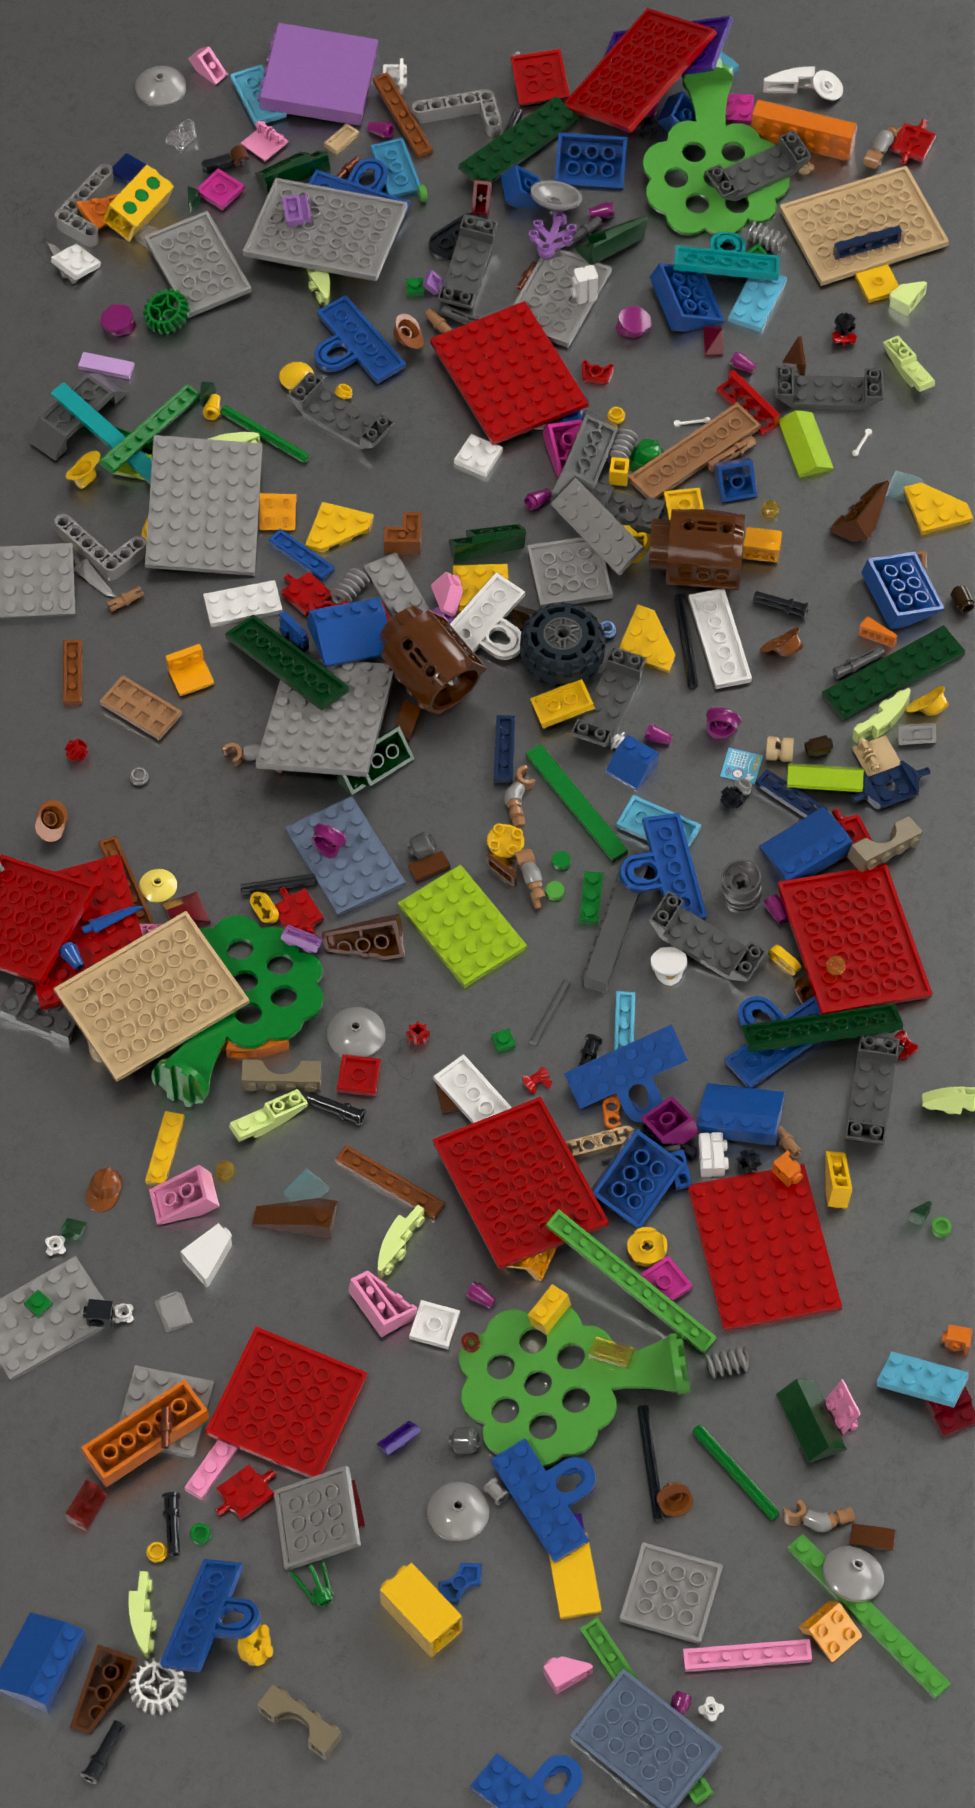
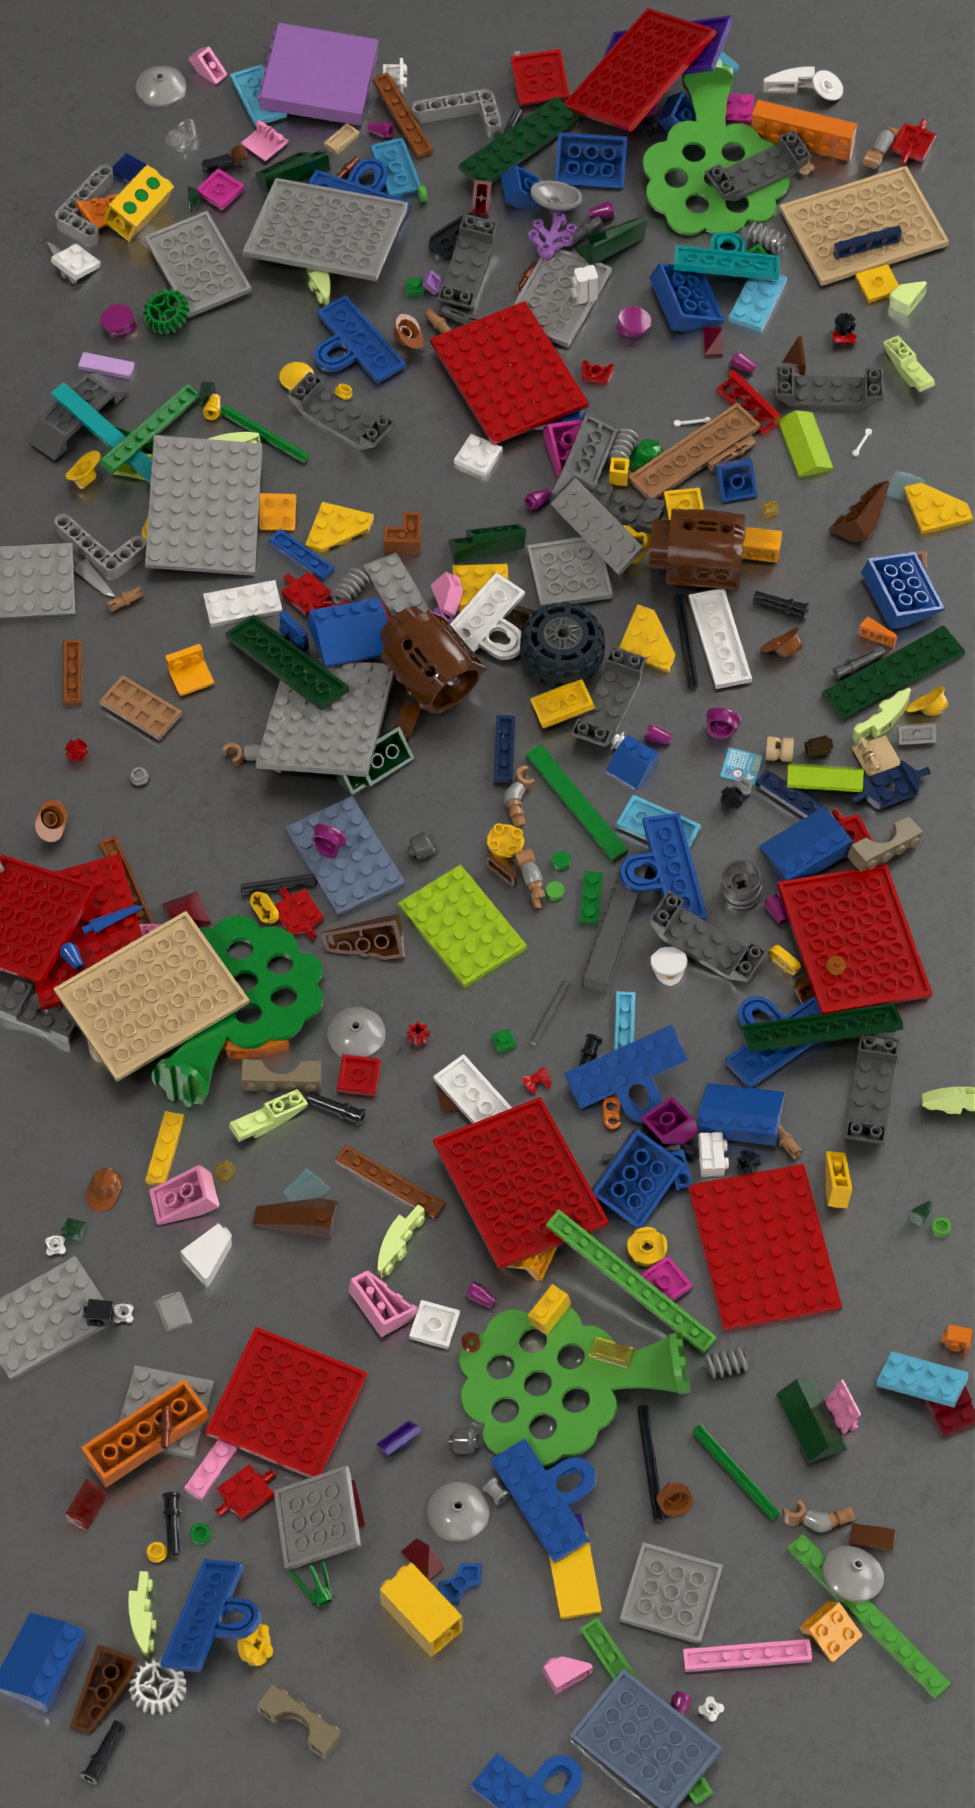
green plate [24,1290,53,1319] -> none
light yellow dish [139,869,177,903] -> none
medium lavender plate [280,925,323,953] -> none
medium lavender plate [282,193,312,227] -> none
reddish brown tile [408,851,451,883] -> none
tan beam [566,1126,634,1160] -> none
light blue plate [601,621,616,639] -> none
yellow plate [607,407,625,424] -> none
orange brick [772,1150,803,1187] -> none
red piece [894,1030,919,1060] -> none
dark brown brick [950,585,974,613] -> none
none -> dark red slope [400,1539,444,1581]

